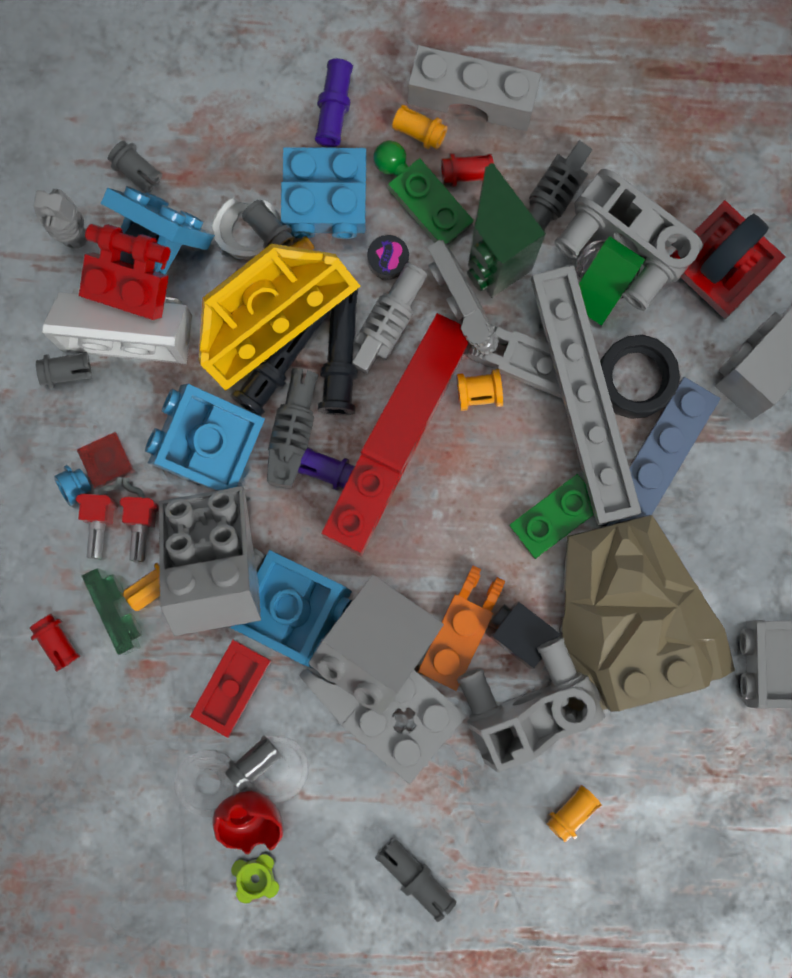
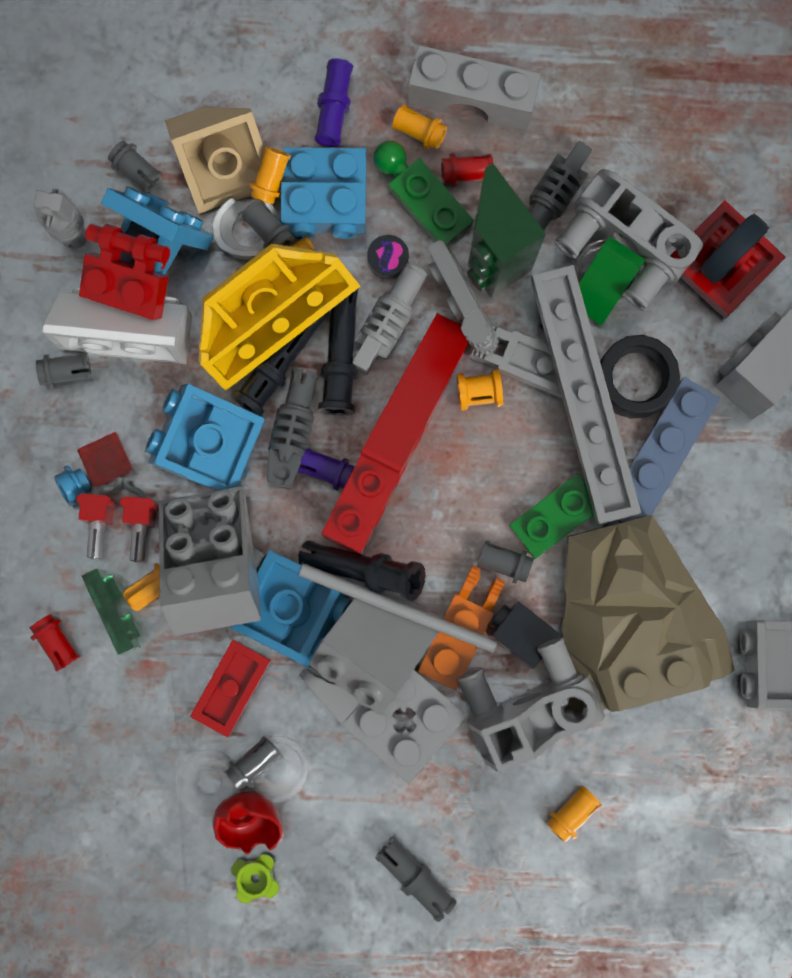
none -> tan slope [165,107,264,214]
none -> light orange pin [249,146,291,204]
none -> black pin [298,540,426,602]
none -> light grey axle [298,563,497,653]
none -> dark grey pin [477,541,534,584]

